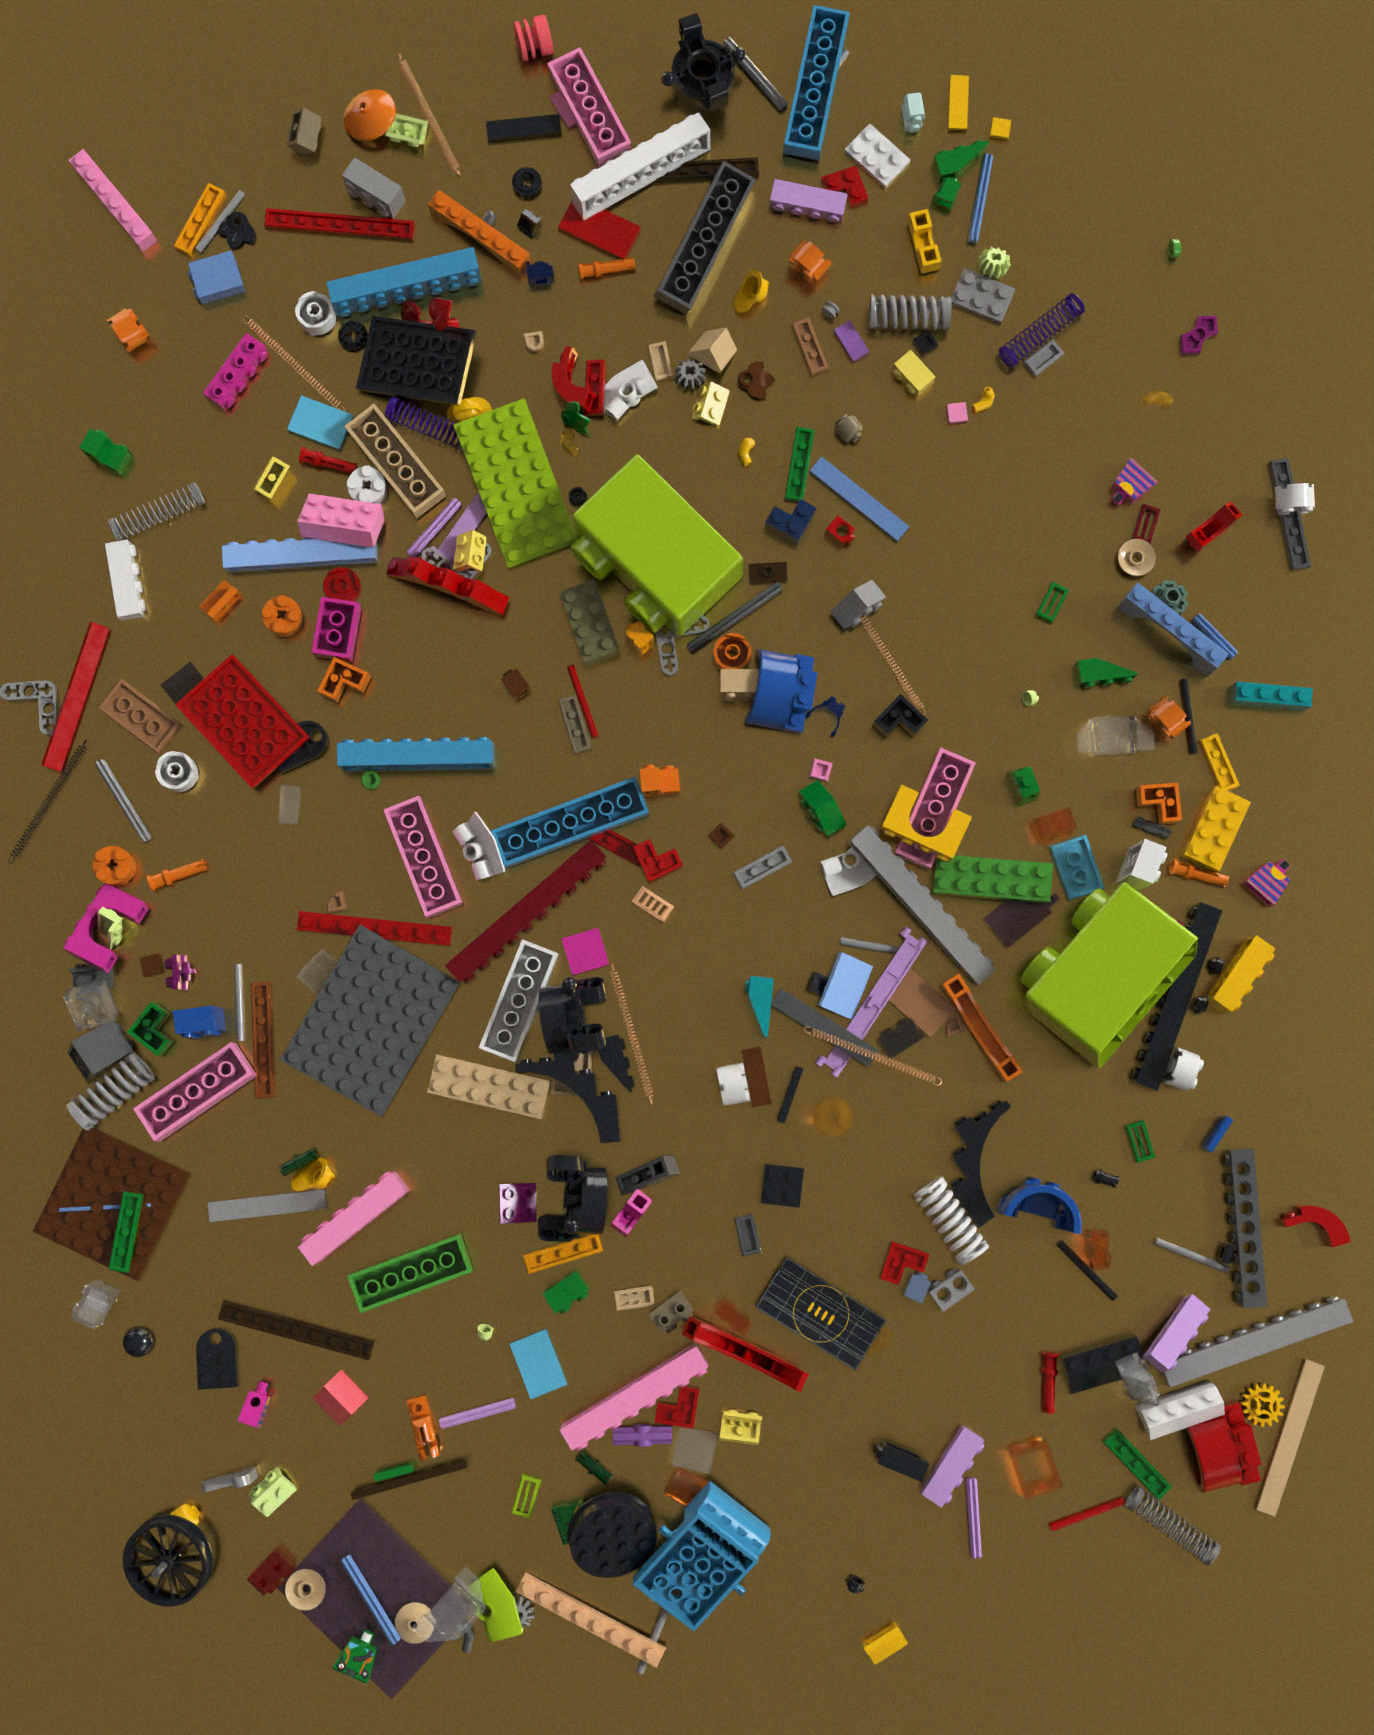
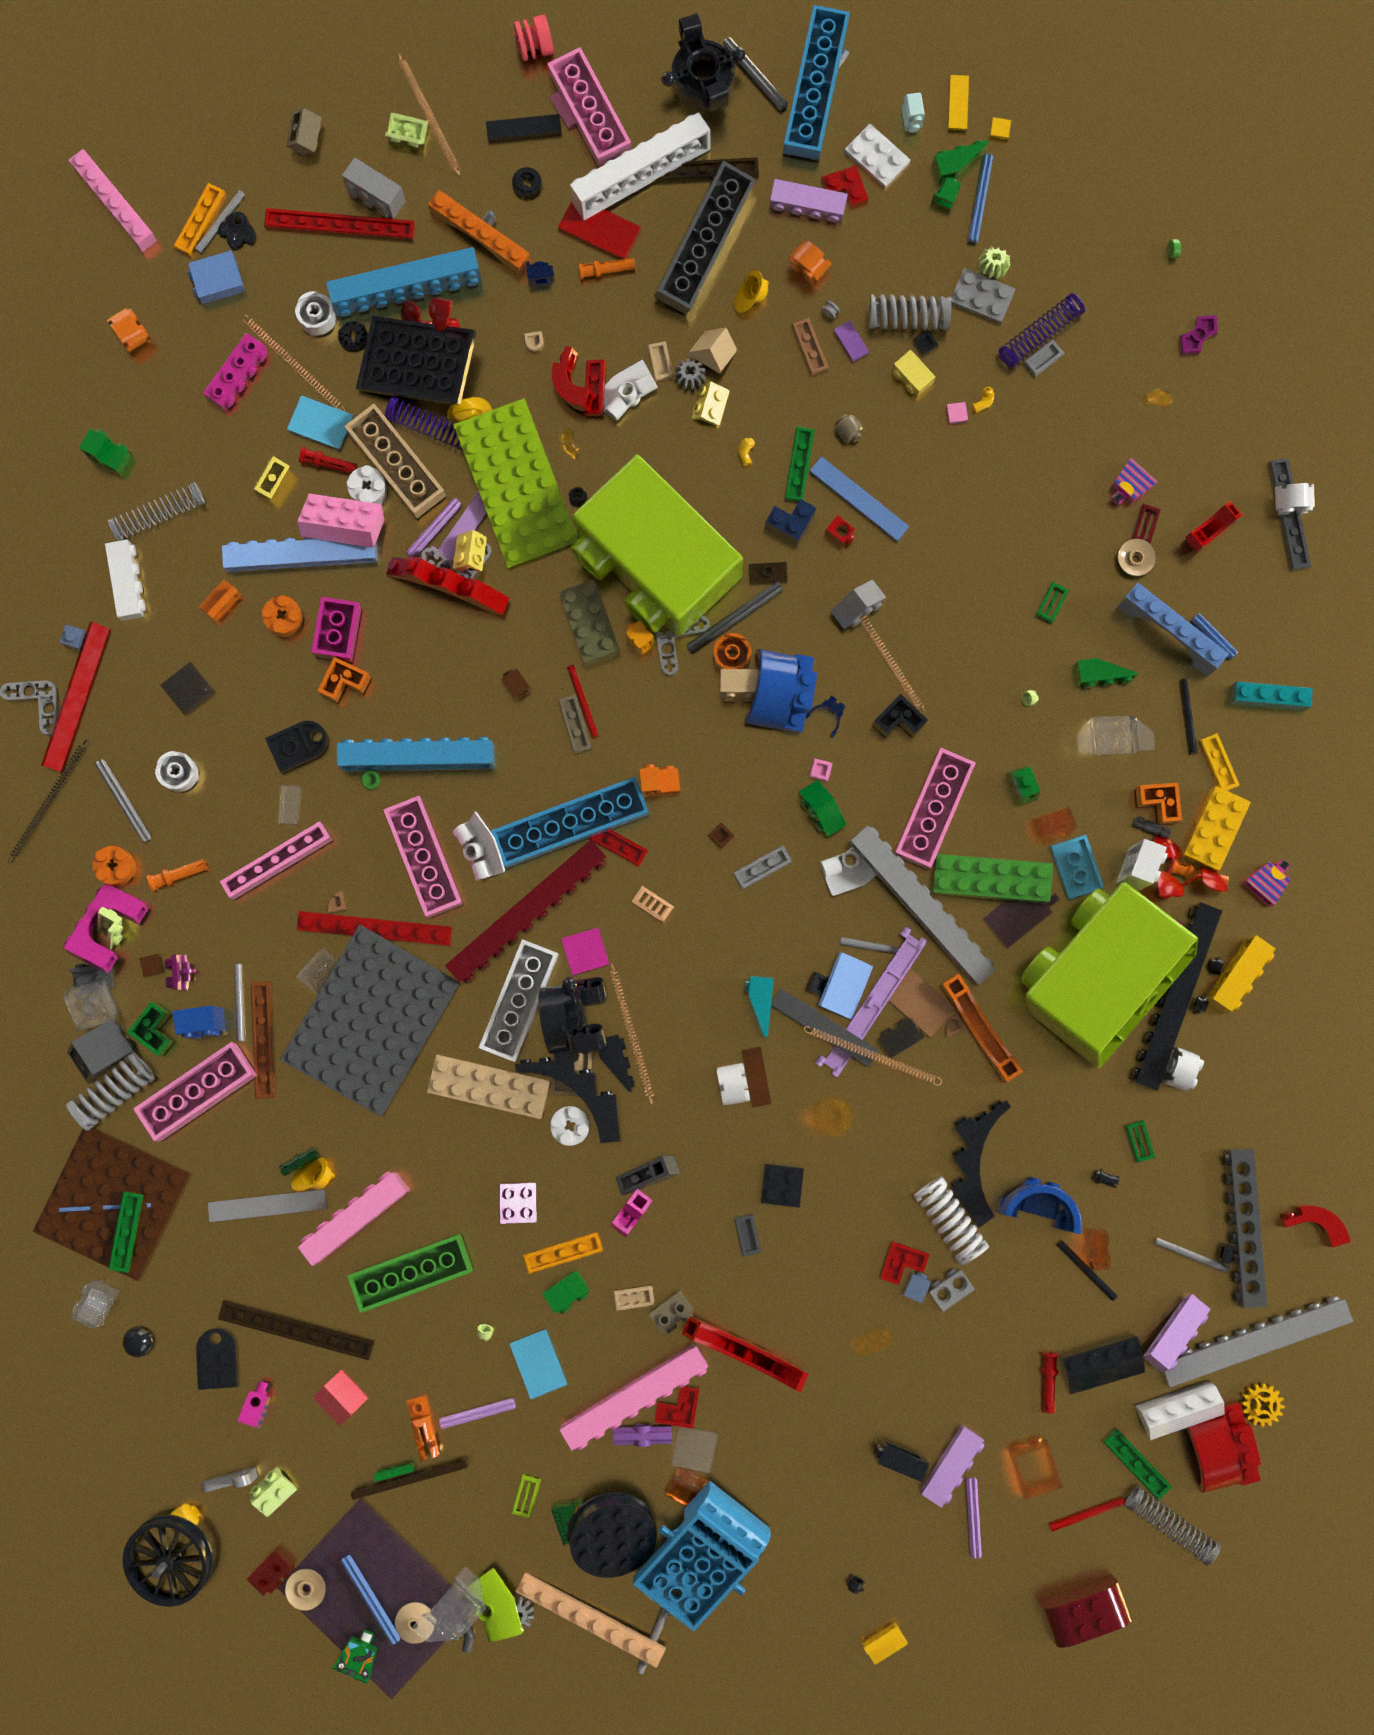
medium nougat tile [98,679,182,754] -> none
red plate [175,654,310,789] -> none
red tile [323,567,361,601] -> none
orange dish [343,89,396,141] -> none
black tile [517,209,541,237] -> none
black piece [538,1155,607,1242] -> none
green plate [561,402,591,434] -> none
dark green pin [575,1450,613,1485] -> none
red plate [632,839,683,882] -> none
clear orange brick [714,1297,753,1336] -> none
light yellow bracket [719,1410,762,1445] -> none
reddish brown plate [738,361,775,398] -> none
black hinge [756,1257,887,1371] -> none
black tile [777,1066,804,1124] -> none
yellow arch [881,784,972,862] -> none
yellow arch [907,209,942,274] -> none
clear slope [1115,1352,1160,1406] -> none
orange brick [1147,695,1191,740] -> none
sand green plant [1151,580,1188,614] -> none
blue tile [1203,1116,1233,1152] -> none
tan tile [1255,1359,1325,1517] -> none
none -> sand blue brick [59,624,86,651]
none -> bright pink brick [220,821,333,900]
none -> white brick [550,1106,590,1146]
none -> dark red brick [1038,1575,1132,1648]
none -> red plant [1153,835,1228,899]

